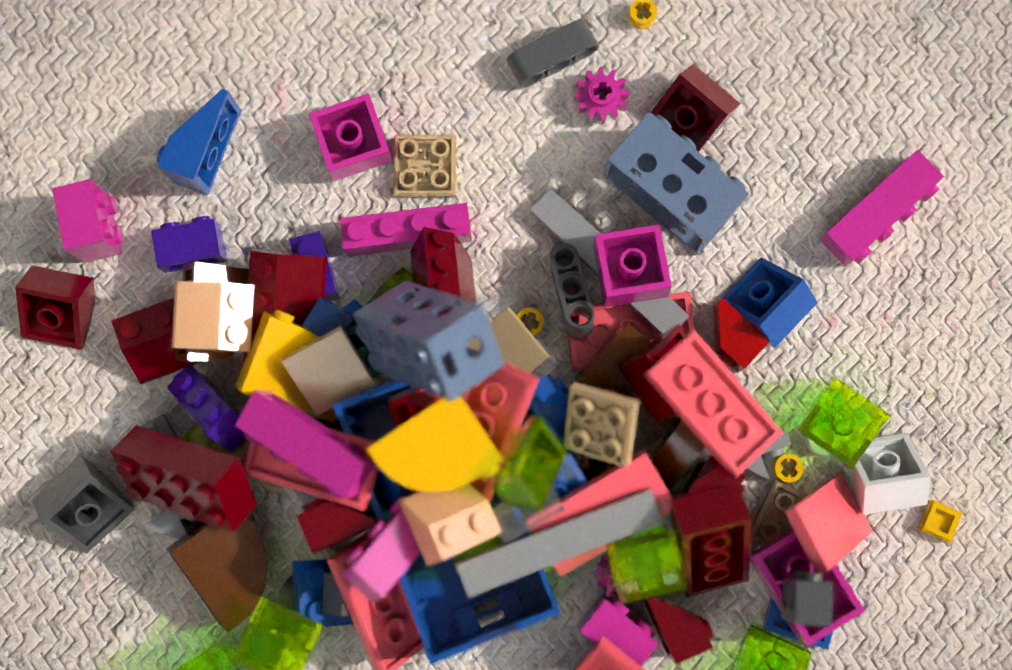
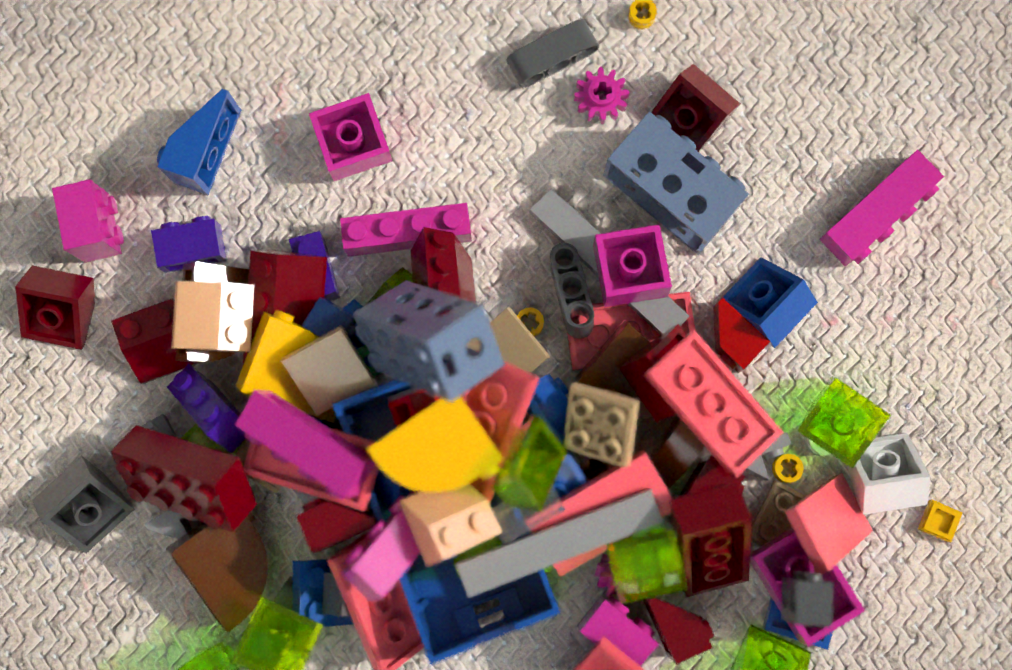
tan tile [393,135,457,198] -> none

